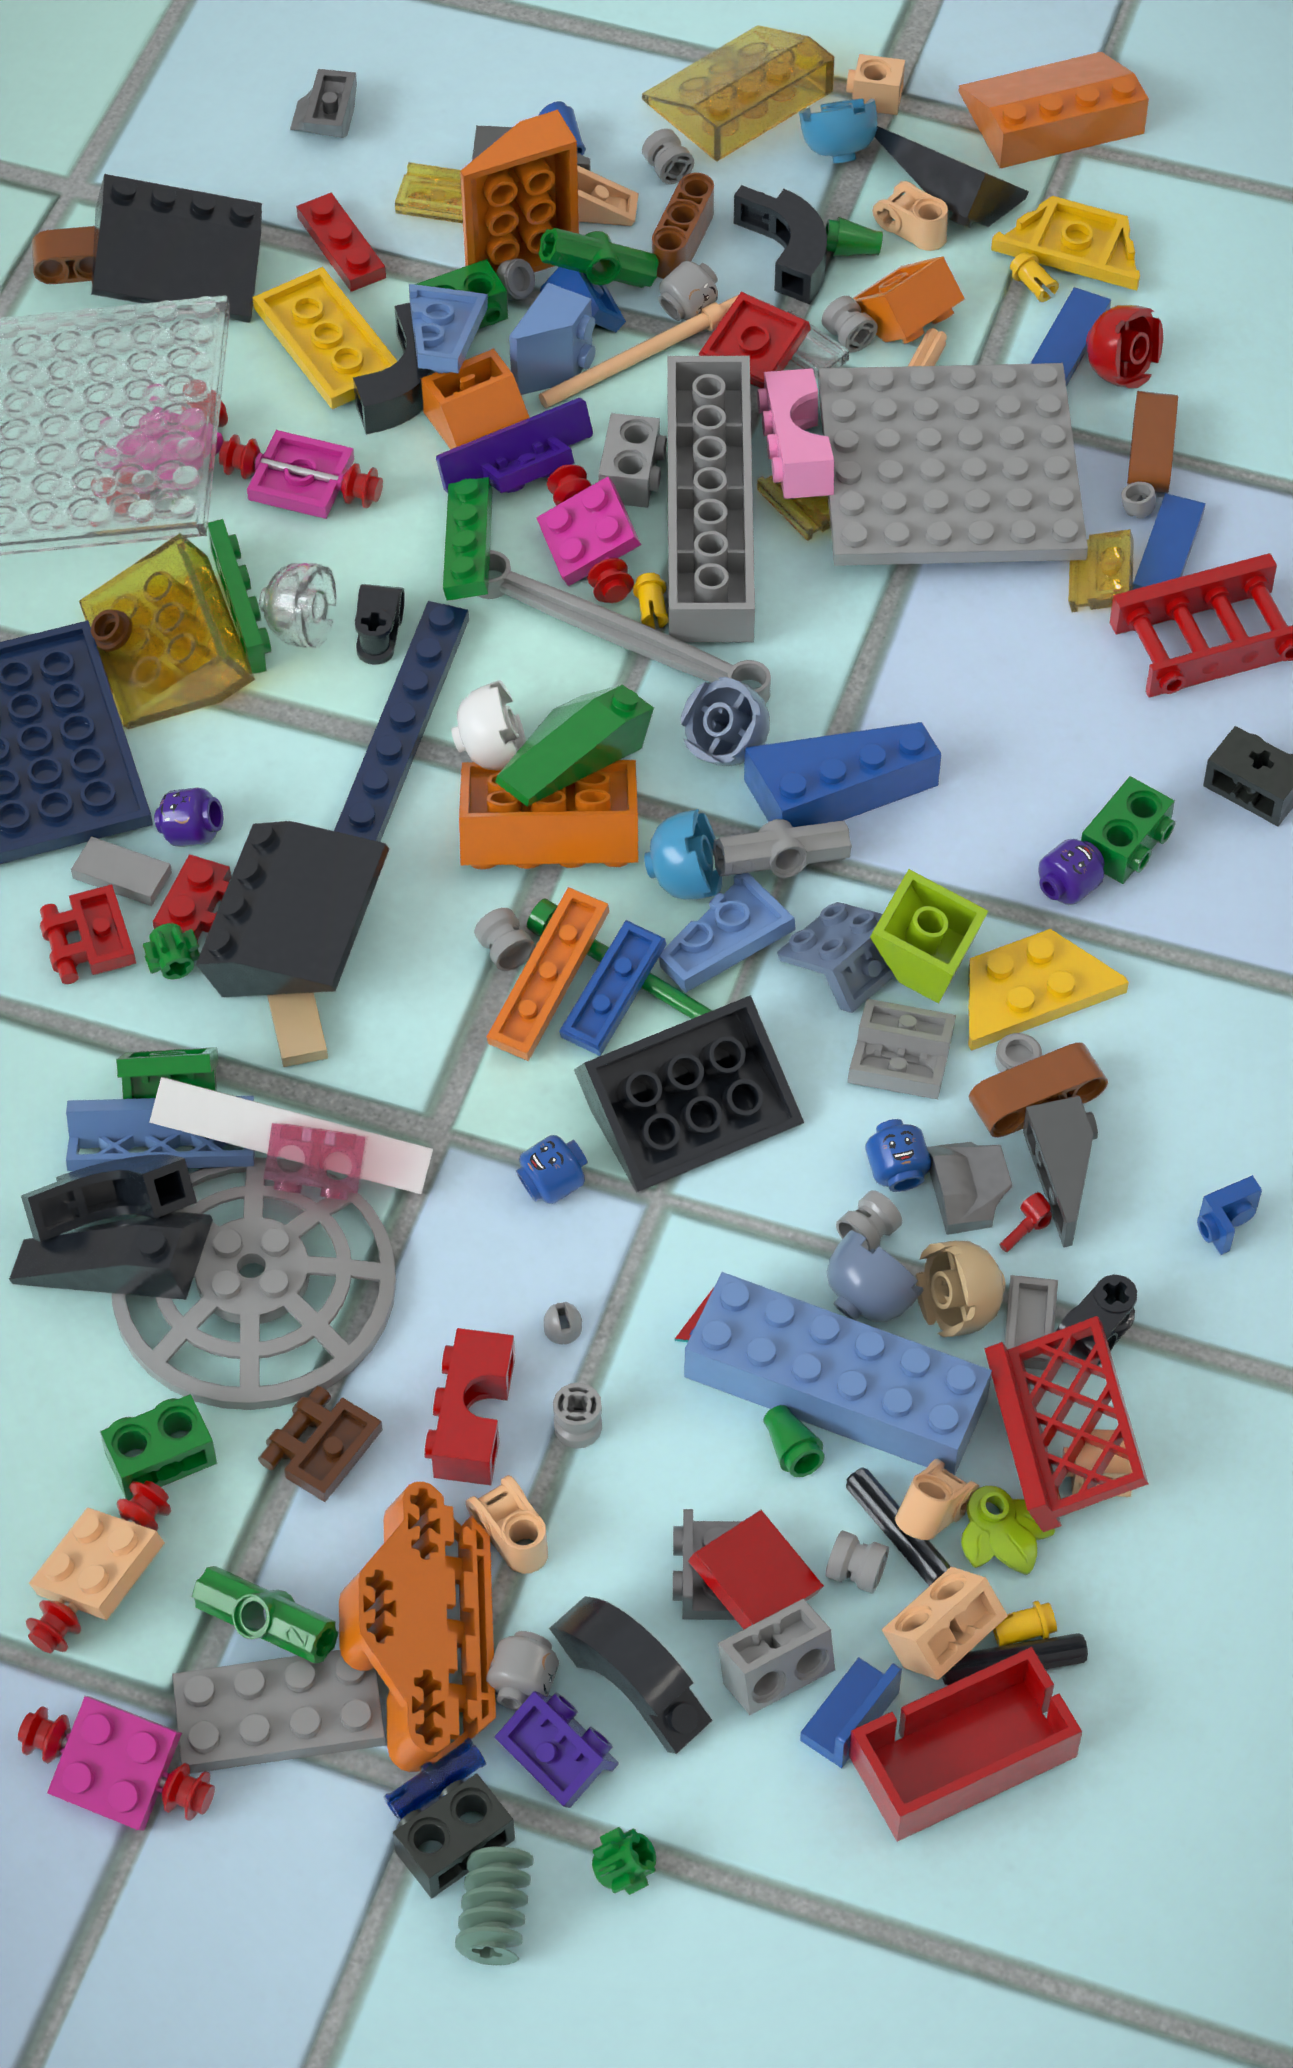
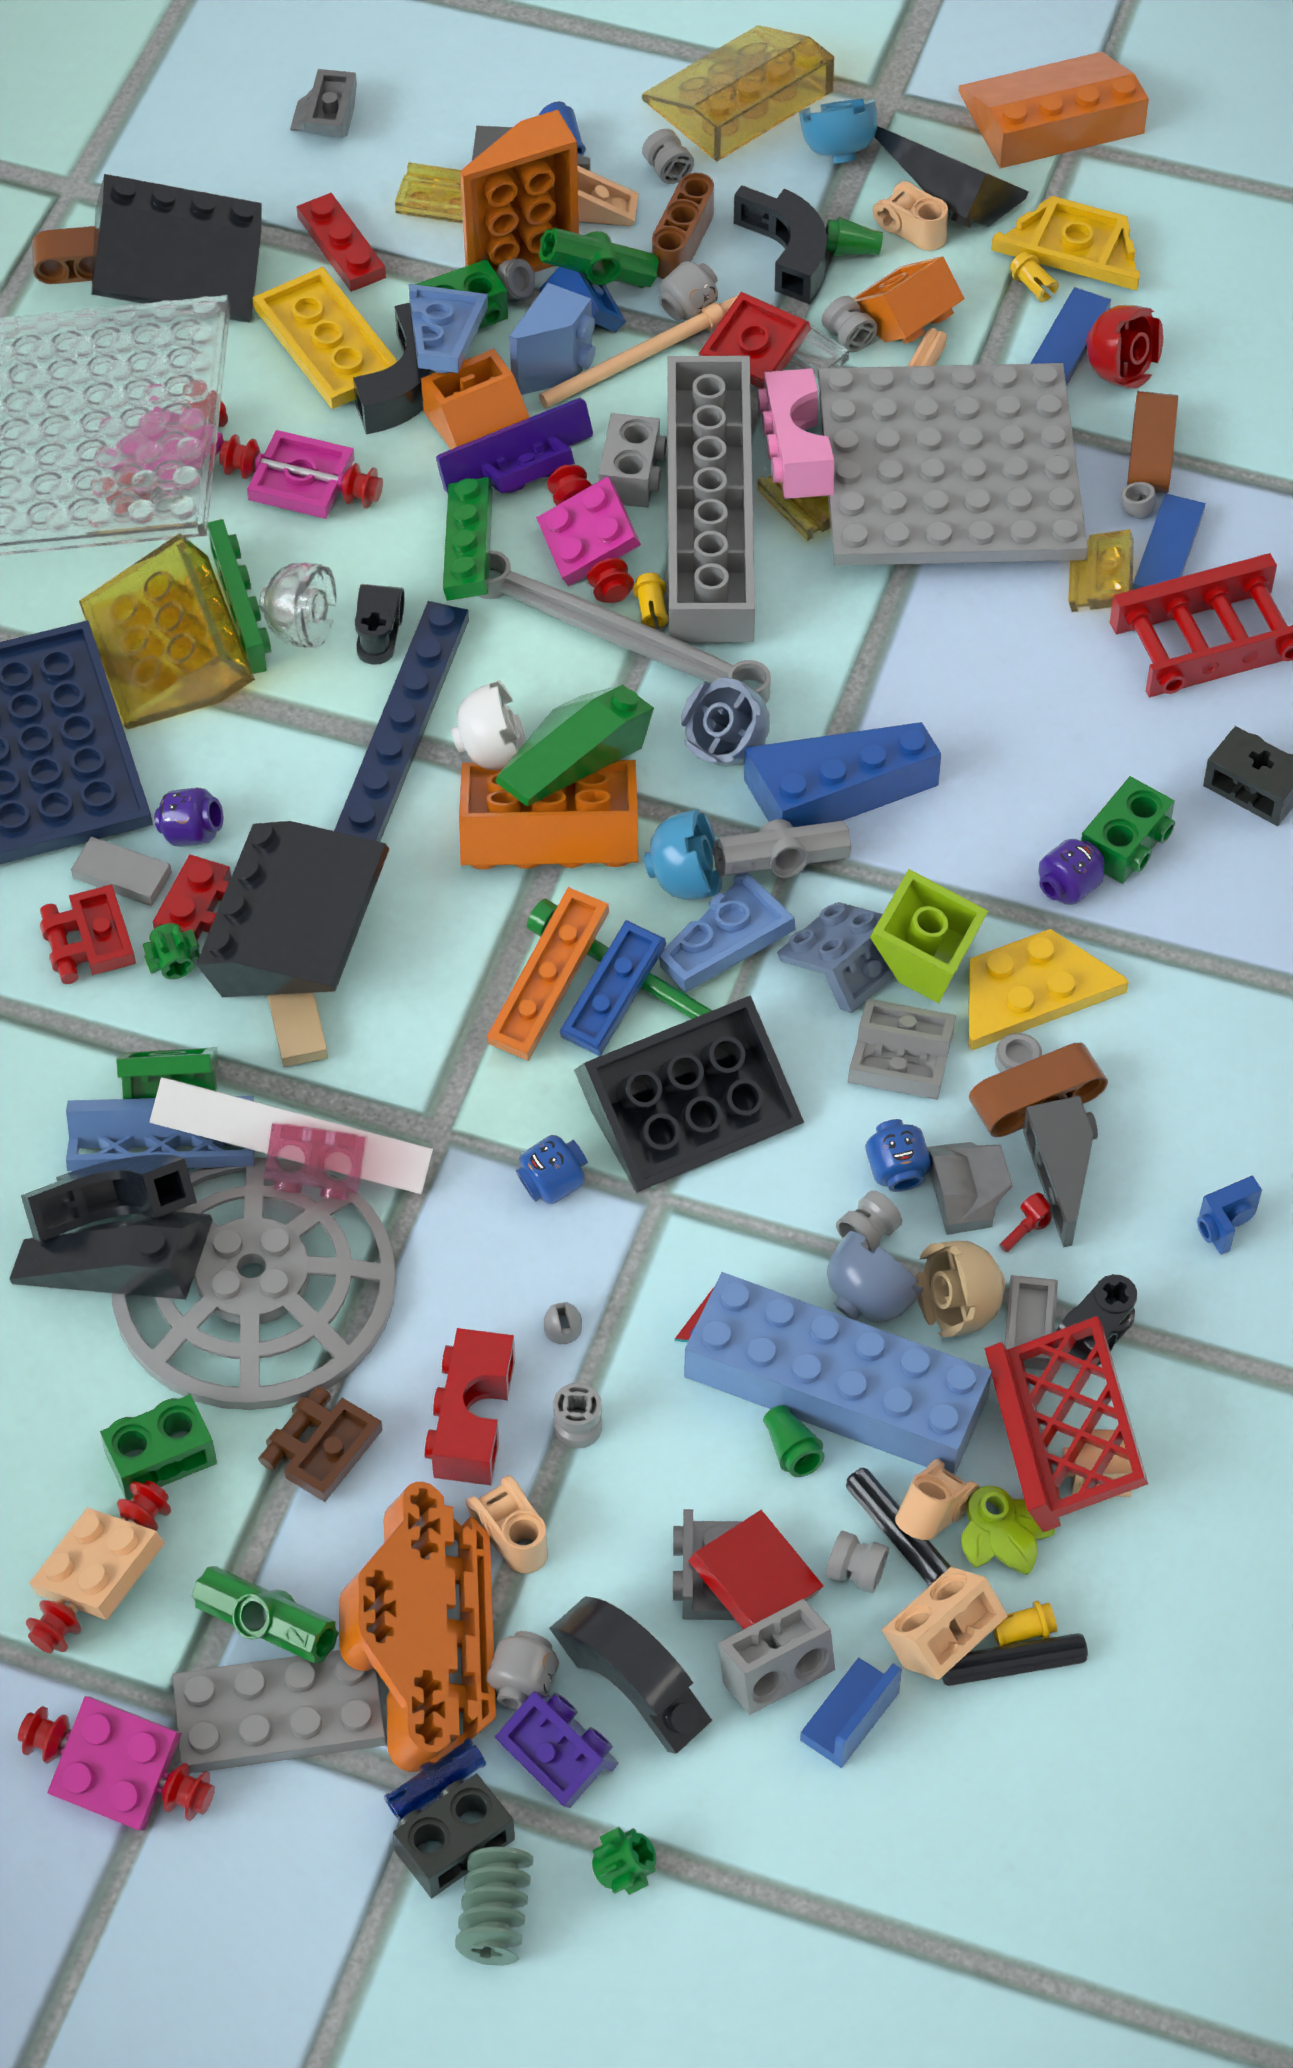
reddish brown plate [91,609,133,652] -> none
light grey wheel [474,908,535,971] -> none
light nougat brick [846,54,905,115] -> none
red piece [849,1647,1082,1842] -> none

